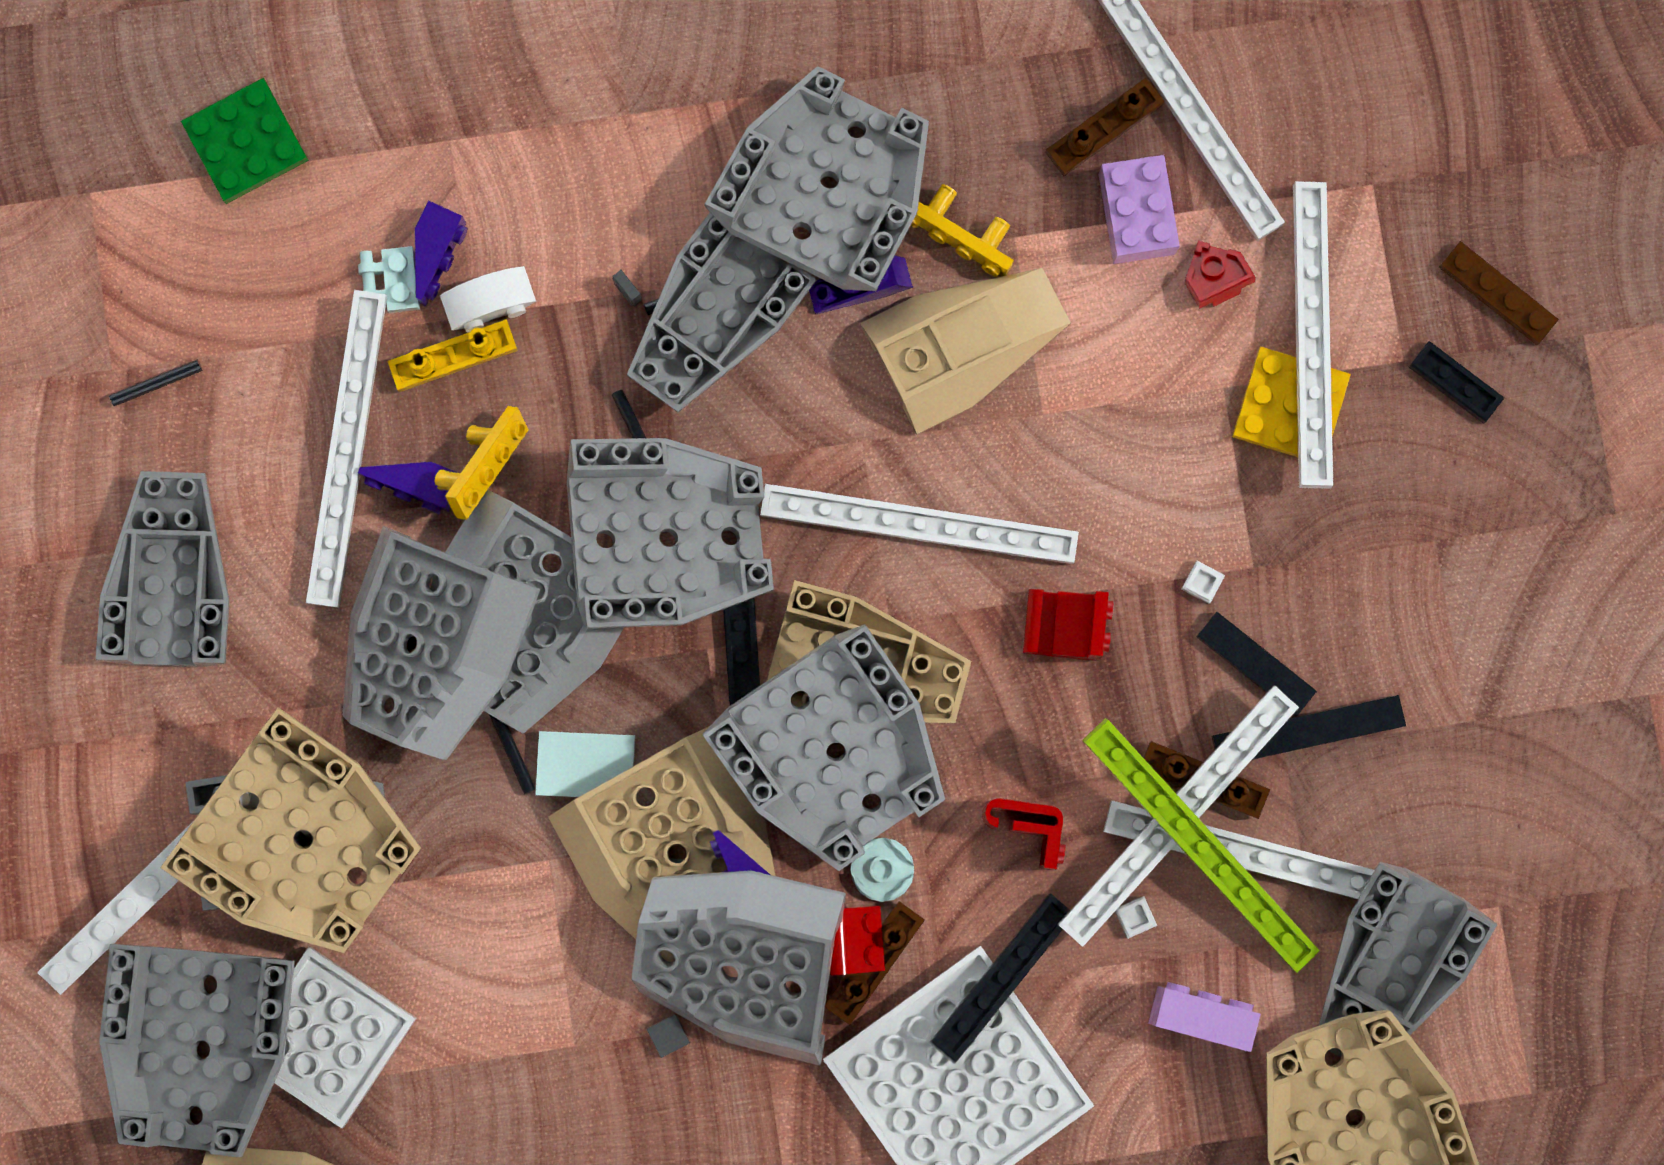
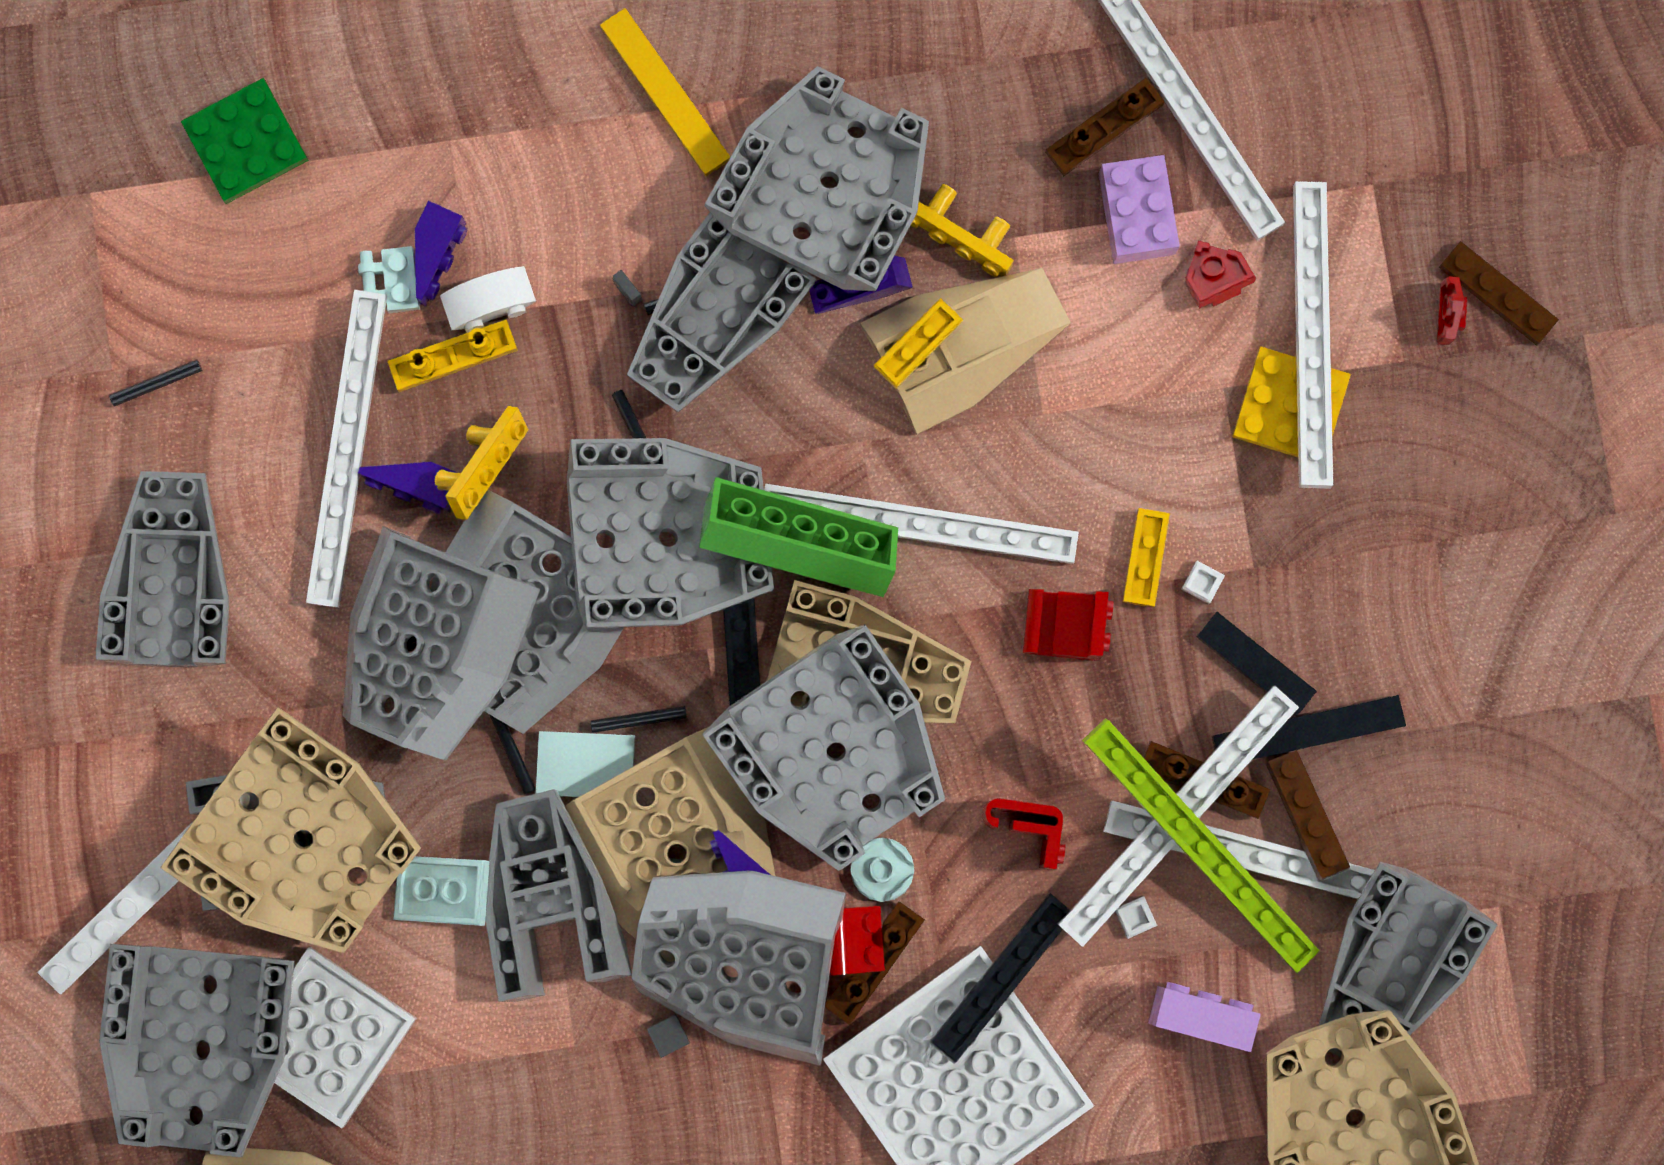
black tile [1408,341,1505,424] -> none
none -> light aqua tile [393,856,490,926]
none -> light grey wedge [485,789,632,1002]
none -> black bar [591,706,687,733]
none -> yellow tile [600,8,731,177]
none -> bright green brick [699,477,898,597]
none -> yellow tile [874,298,963,389]
none -> yellow plate [1122,508,1170,608]
none -> reddish brown plate [1266,750,1350,881]
none -> red plate [1437,276,1467,345]

